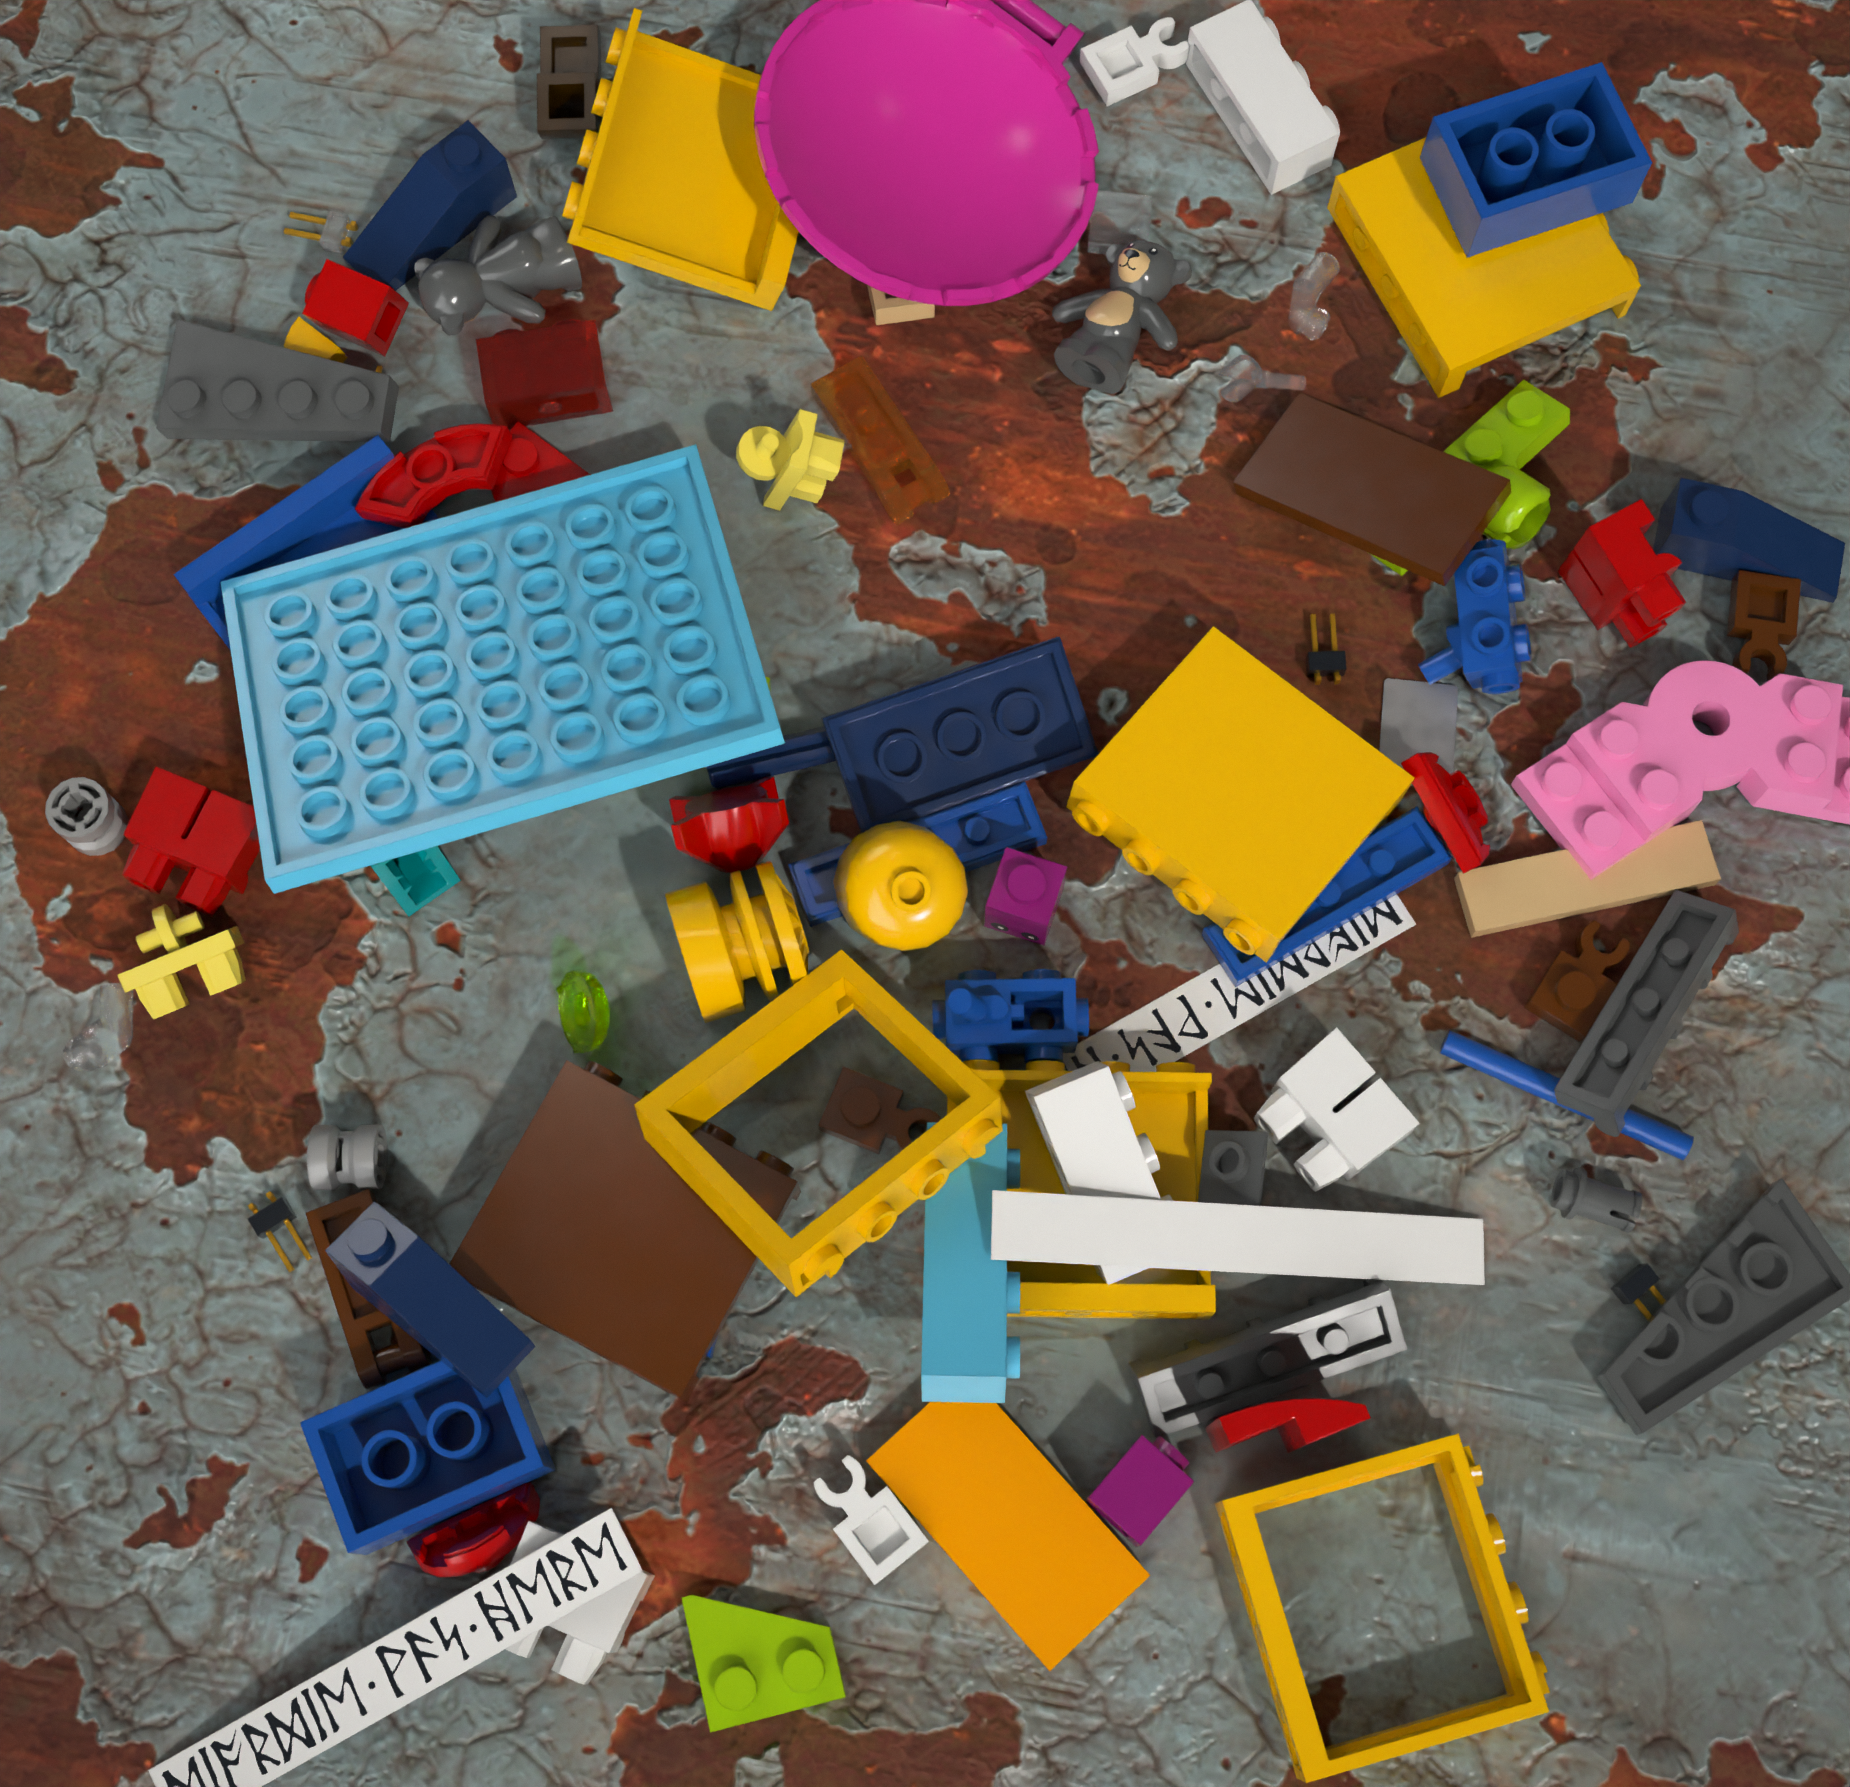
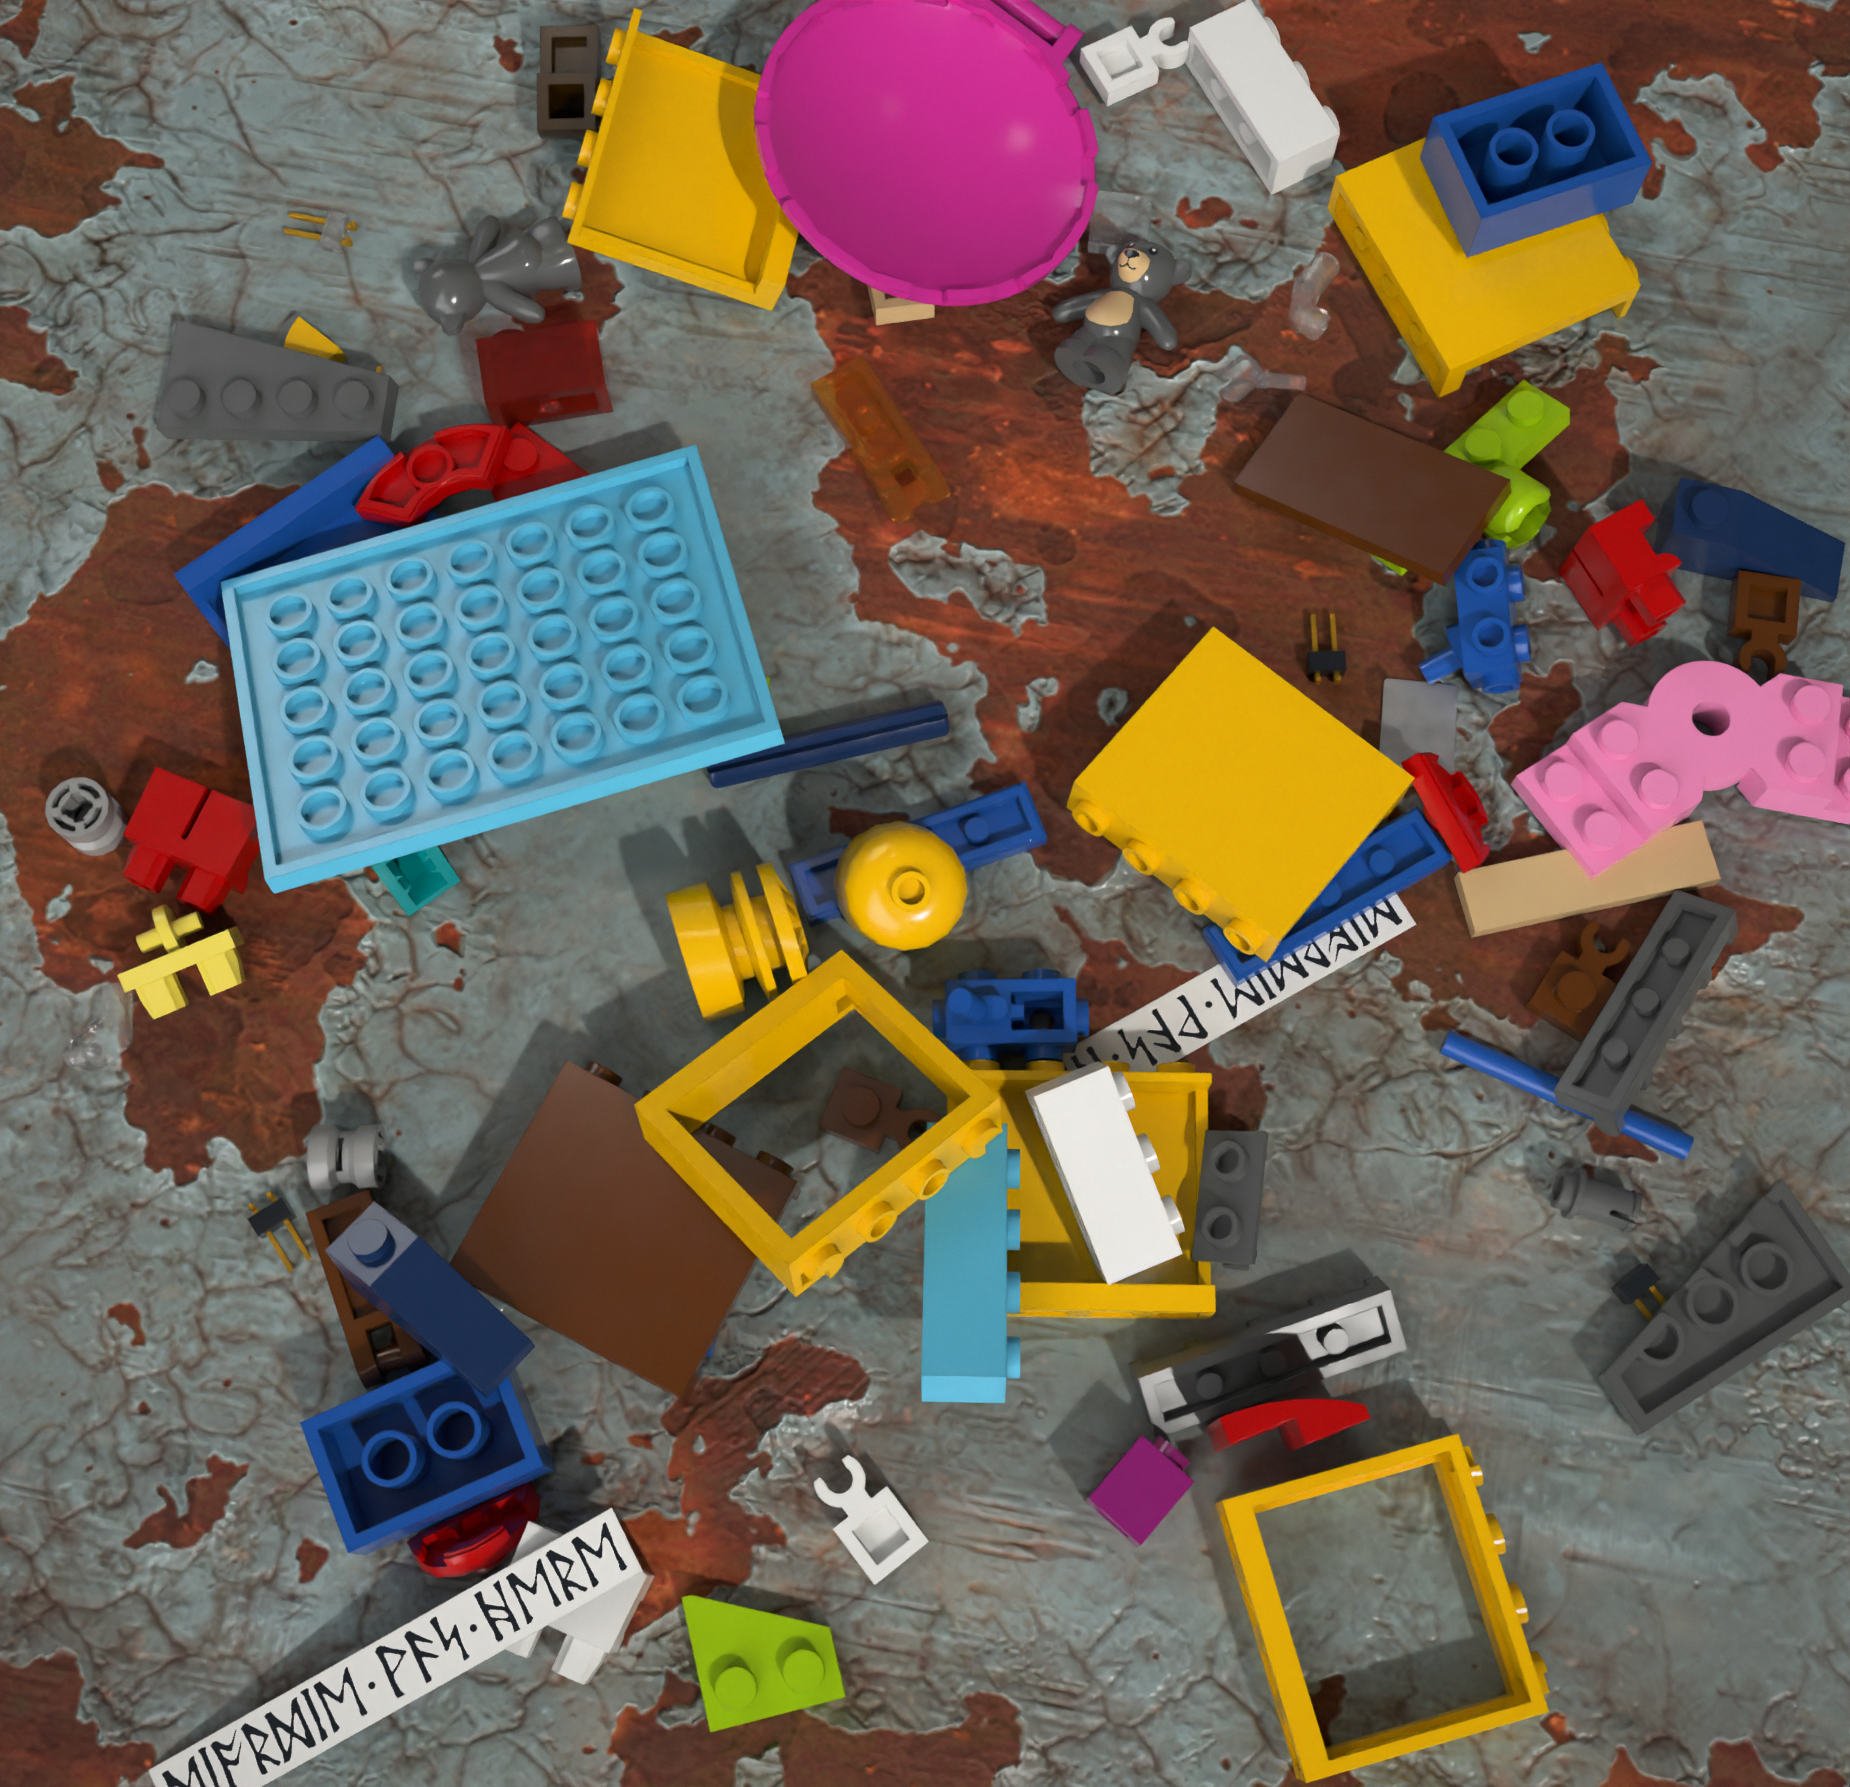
red brick [302,259,409,357] -> none
dark blue slope [343,120,517,291] -> none
clear neon green piece [556,969,610,1054] -> none
red piece [669,776,789,873] -> none
light yellow hips [736,409,844,511] -> none
dark blue tile [821,636,1099,833] -> none
light orange tile [866,1402,1150,1671] -> none
magenta brick [984,847,1067,946] -> none
white sticker [991,1190,1485,1285] -> none
white hips [1253,1027,1420,1192] -> none

